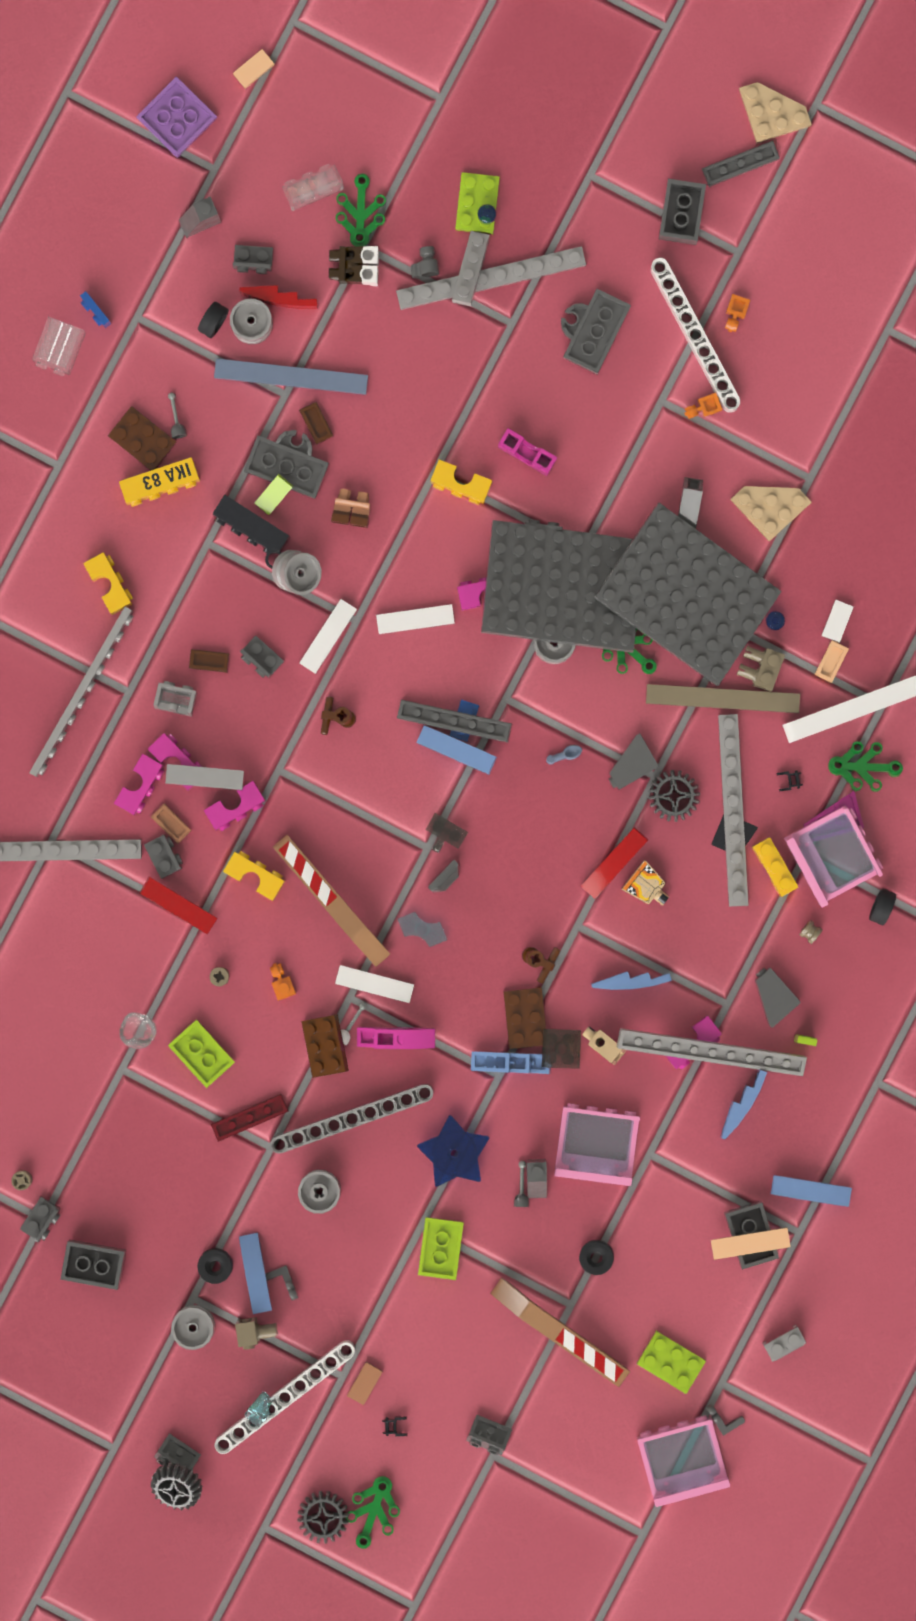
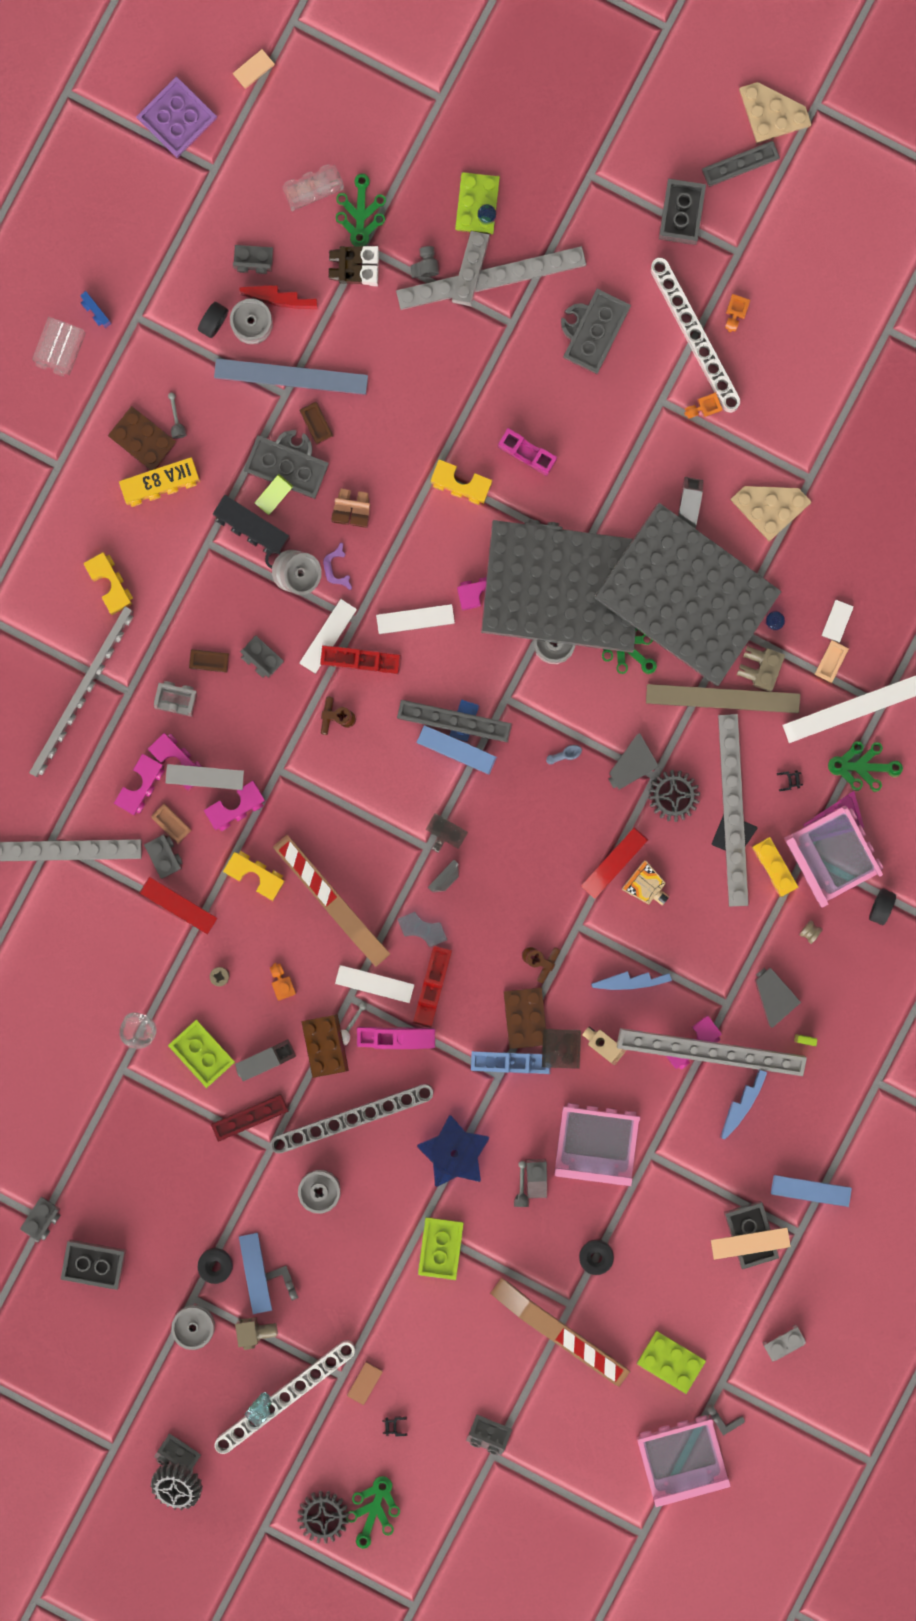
dark tan wheel [11,1170,32,1190] -> none
dark grey slope [179,197,221,238] -> none
none -> dark grey slope [235,1039,296,1081]
none -> red slope [320,645,401,674]
none -> medium lavender helmet [323,543,352,590]
none -> red slope [413,946,452,1028]

